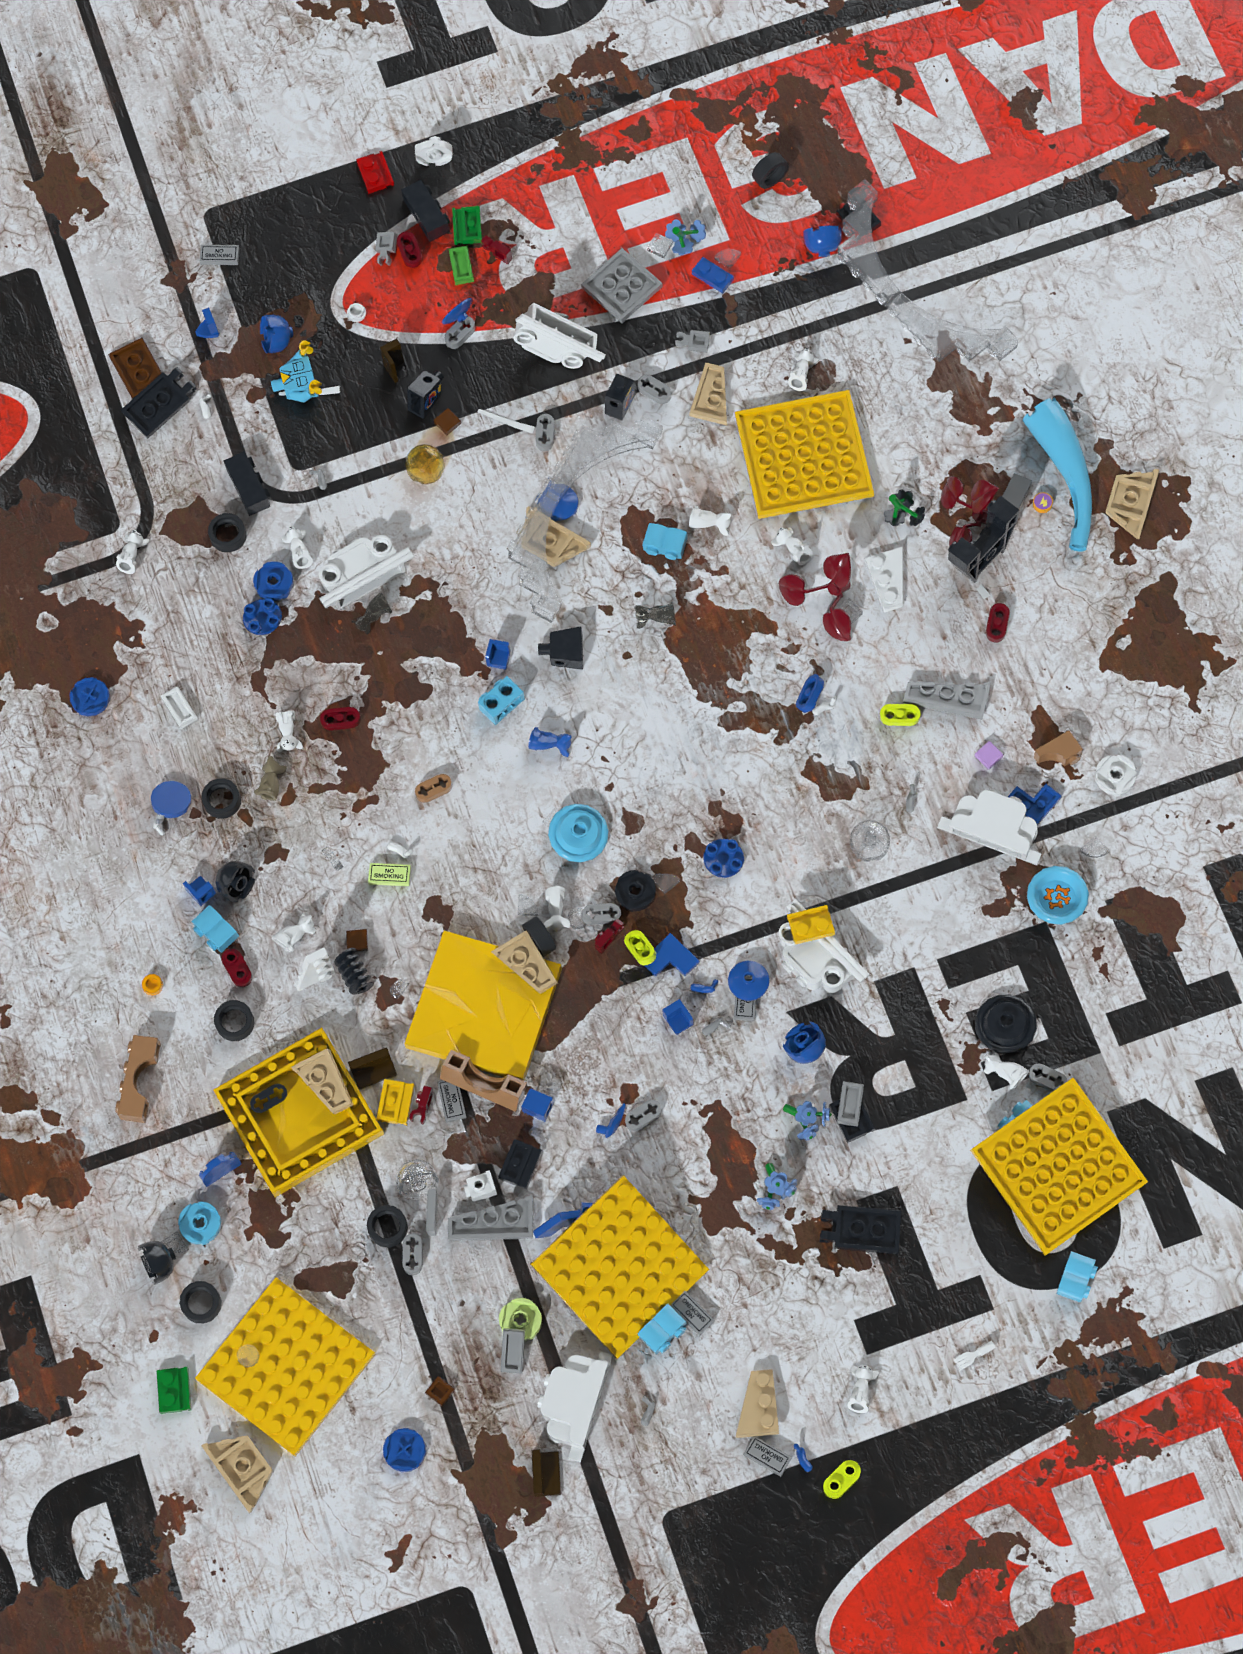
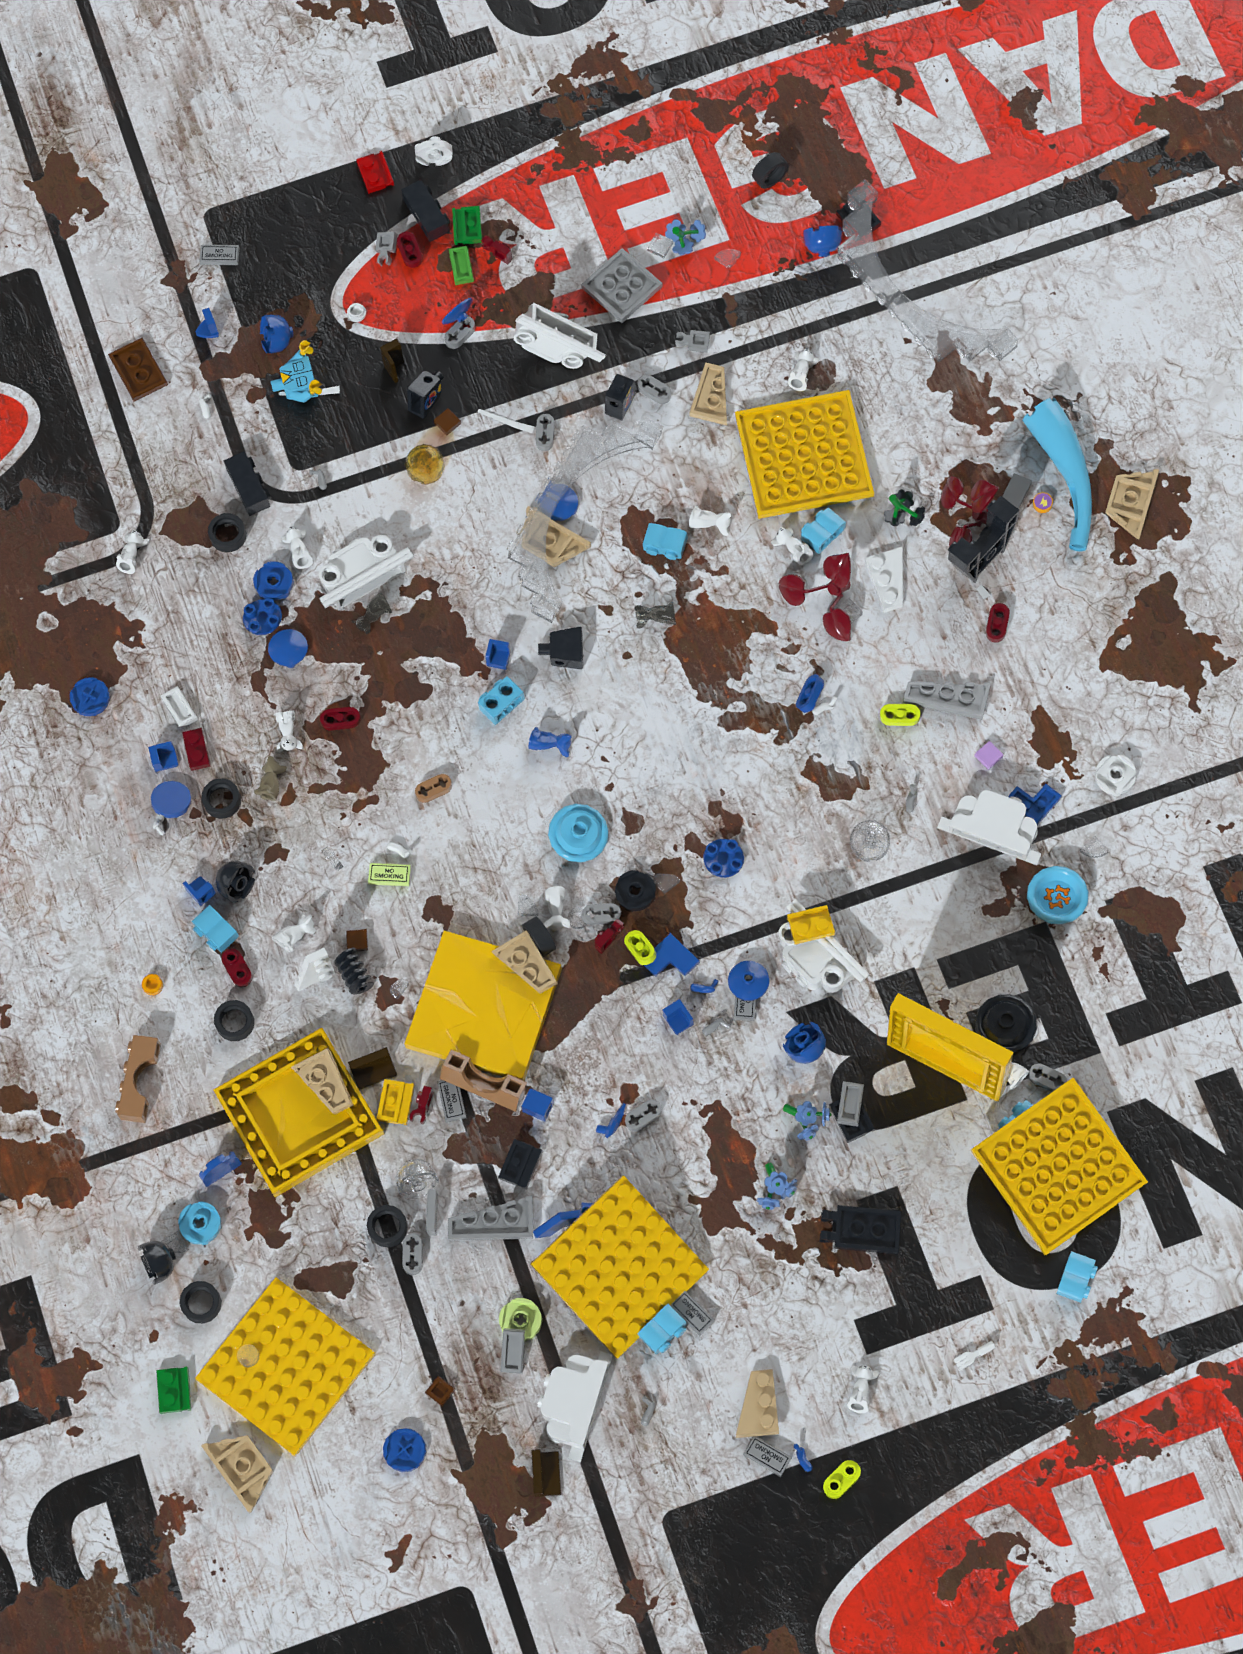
black tile [121,367,197,439] -> none
black beam [250,1084,287,1113] -> none
white brick [463,1170,497,1202] -> none
blue plate [692,257,734,294] -> none
medium nougat arch [1034,730,1083,767] -> none
none -> blue panel [148,741,179,772]
none -> dark red plate [182,727,211,771]
none -> blue dish [268,629,308,668]
none -> medium azure brick [801,507,846,554]
none -> yellow tile [887,993,1014,1102]

